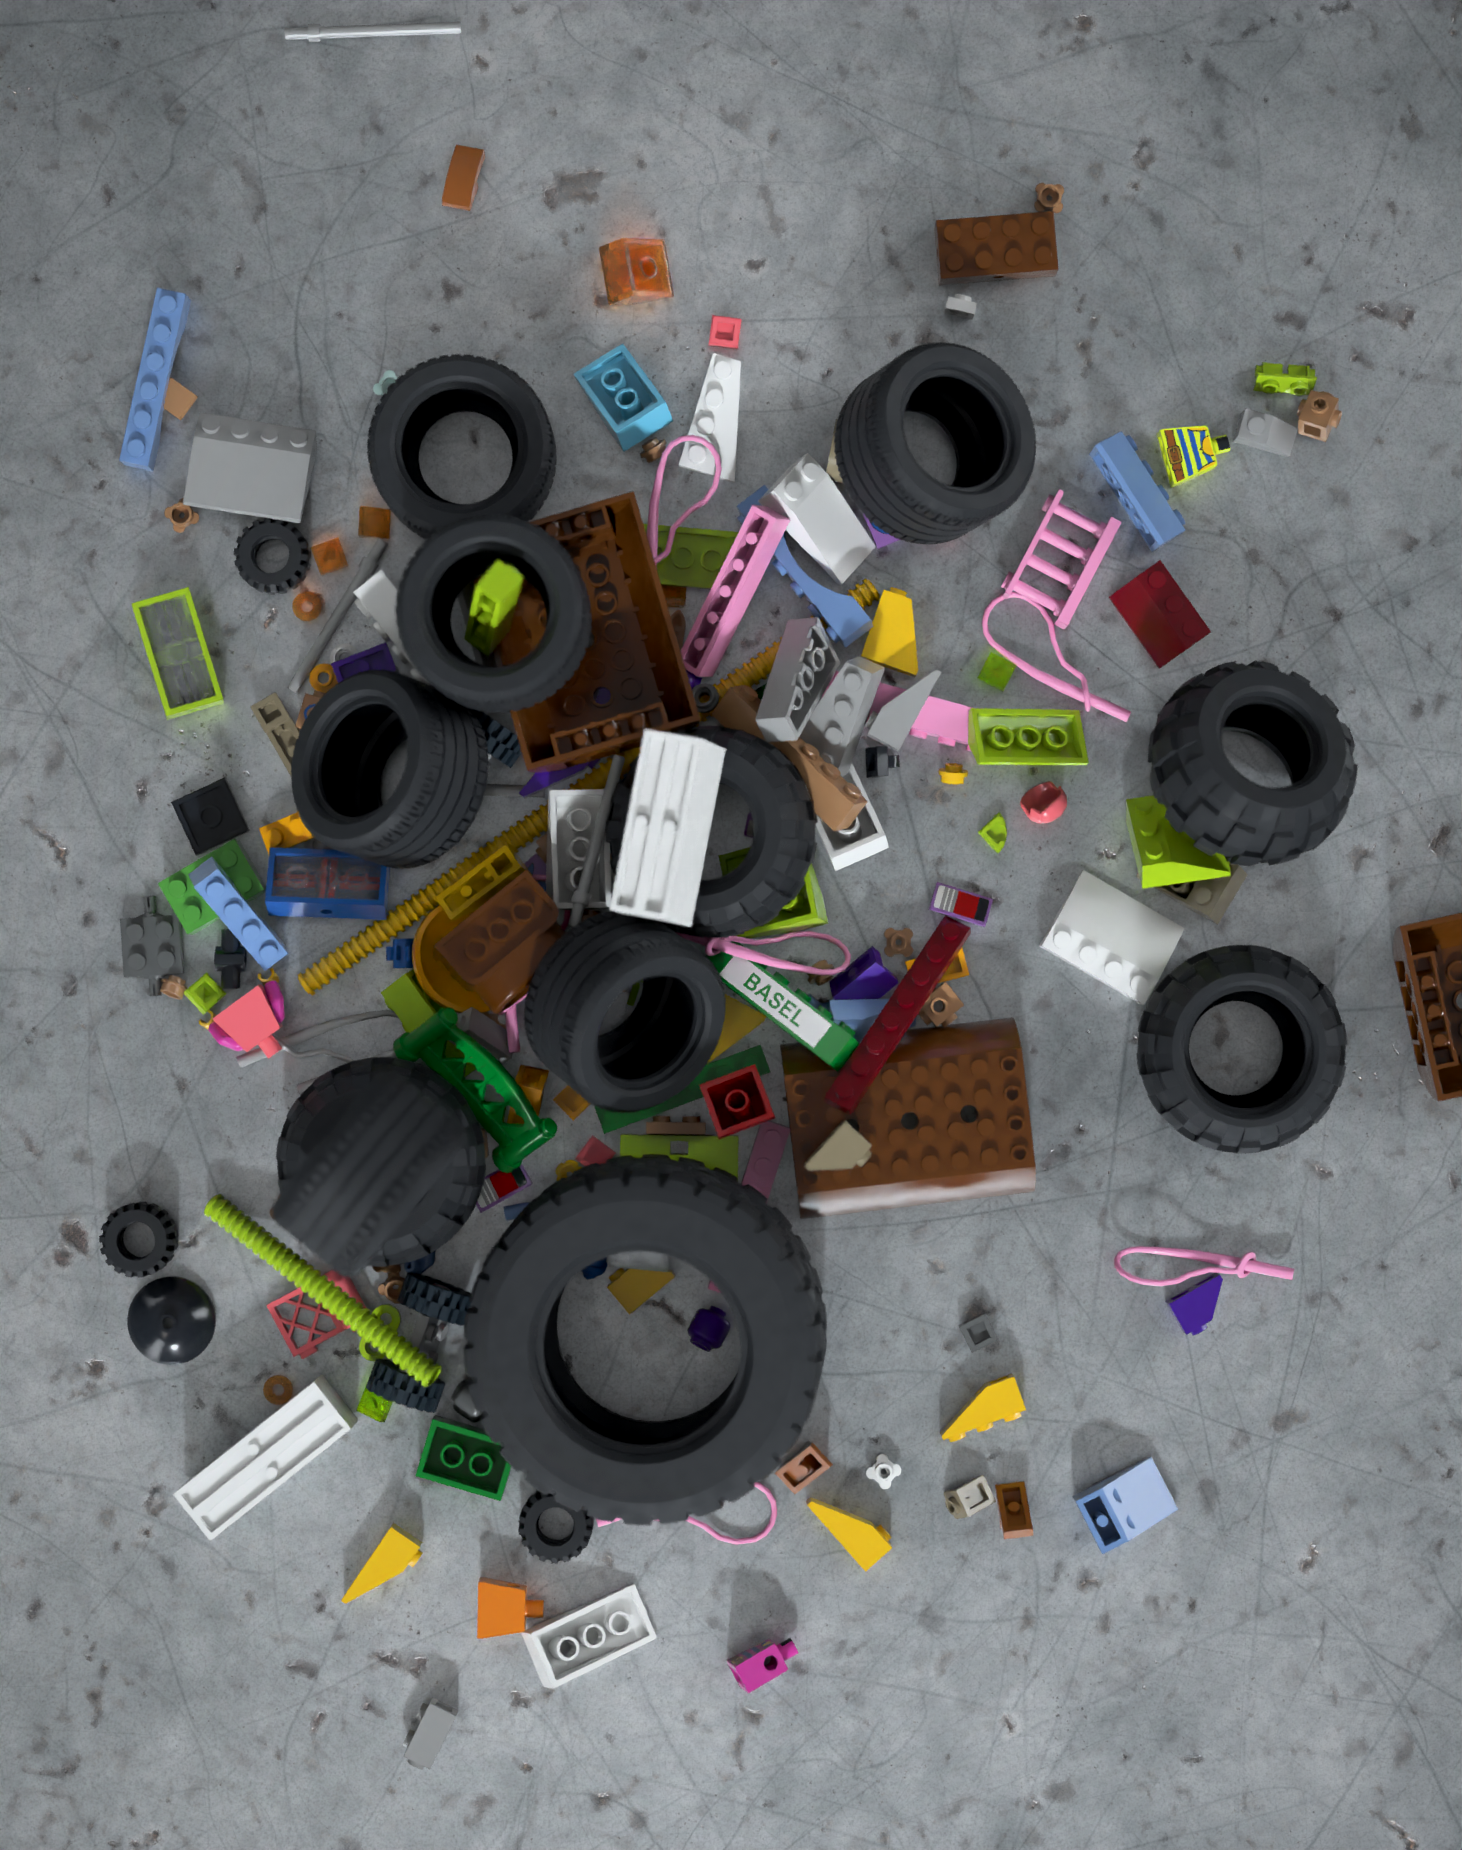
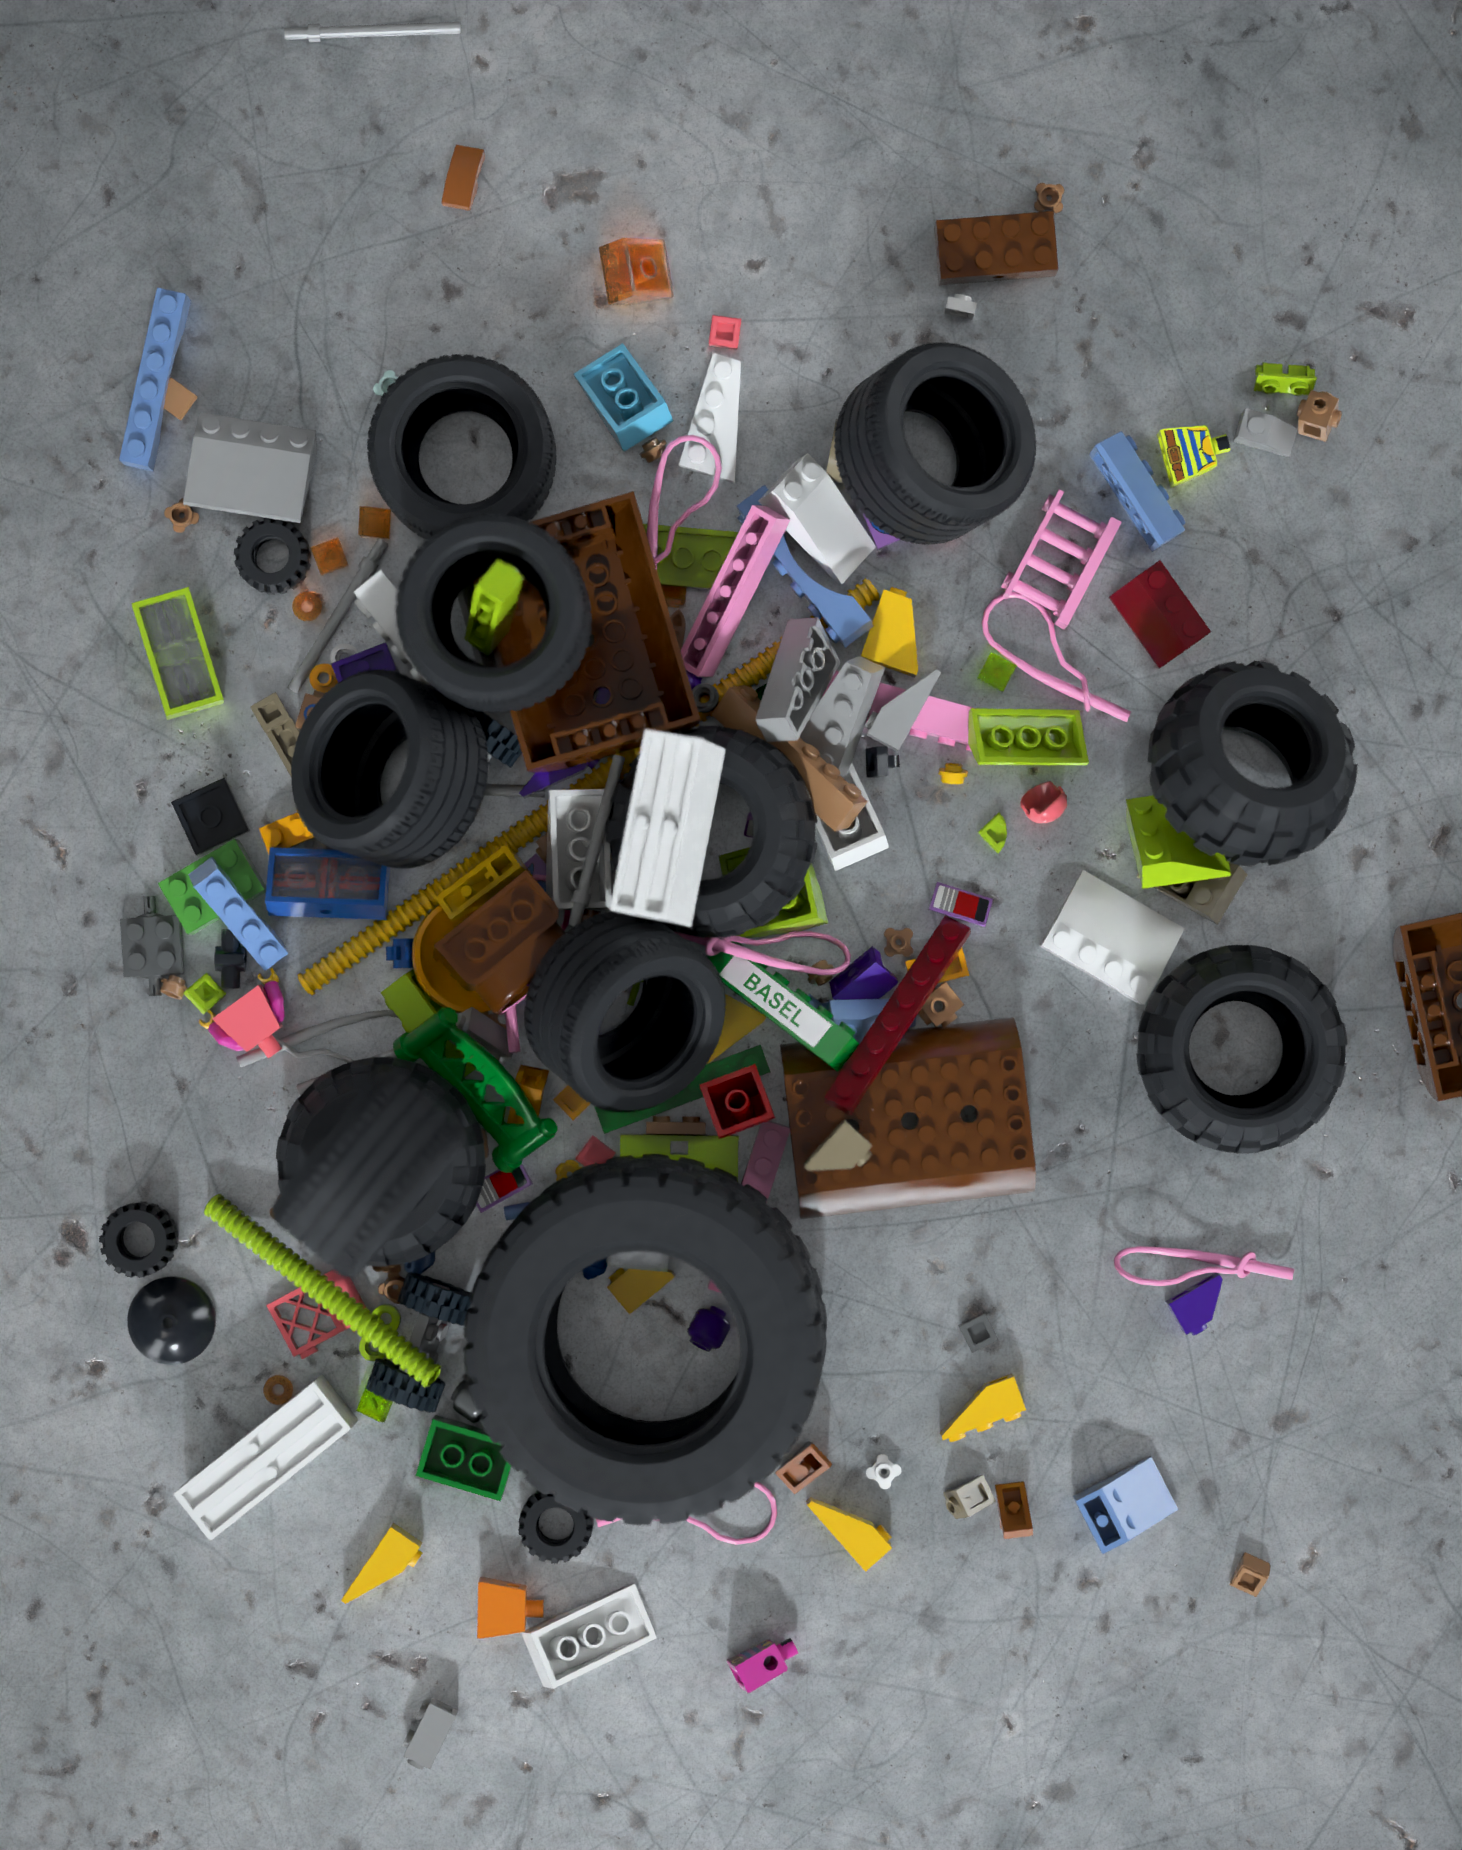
none -> medium nougat slope [1230,1553,1271,1597]

